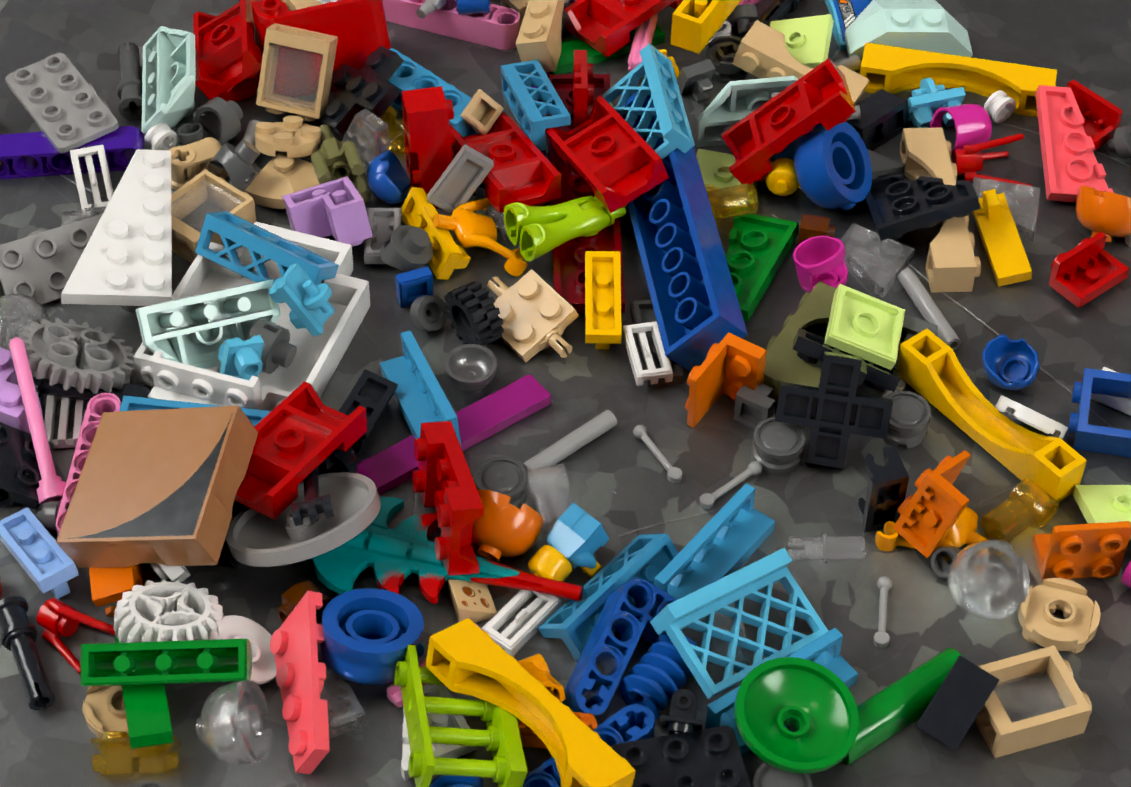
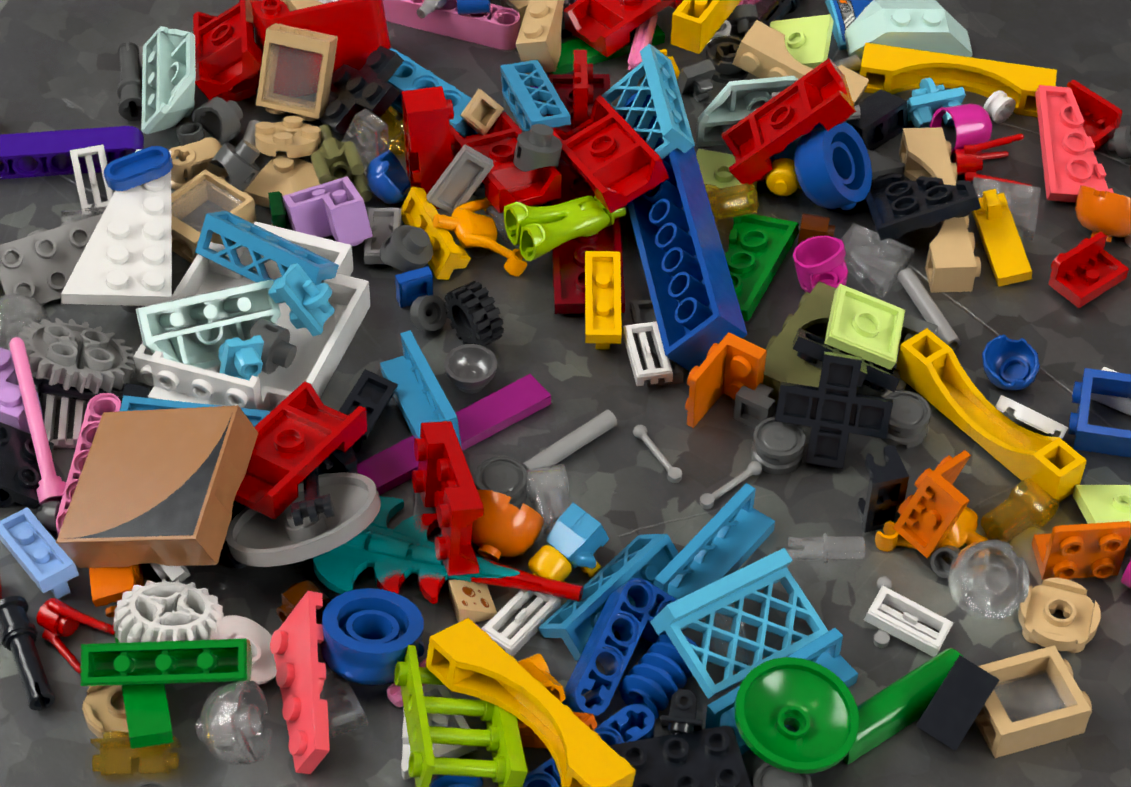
light grey bracket [5,53,119,153] -> none
white bush [144,123,178,150] -> none
tan plate [487,269,579,363] -> none
none -> blue tile [104,146,173,191]
none -> dark green tile [268,191,287,229]
none -> dark grey piece [513,124,562,172]
none -> white tile [864,585,954,657]

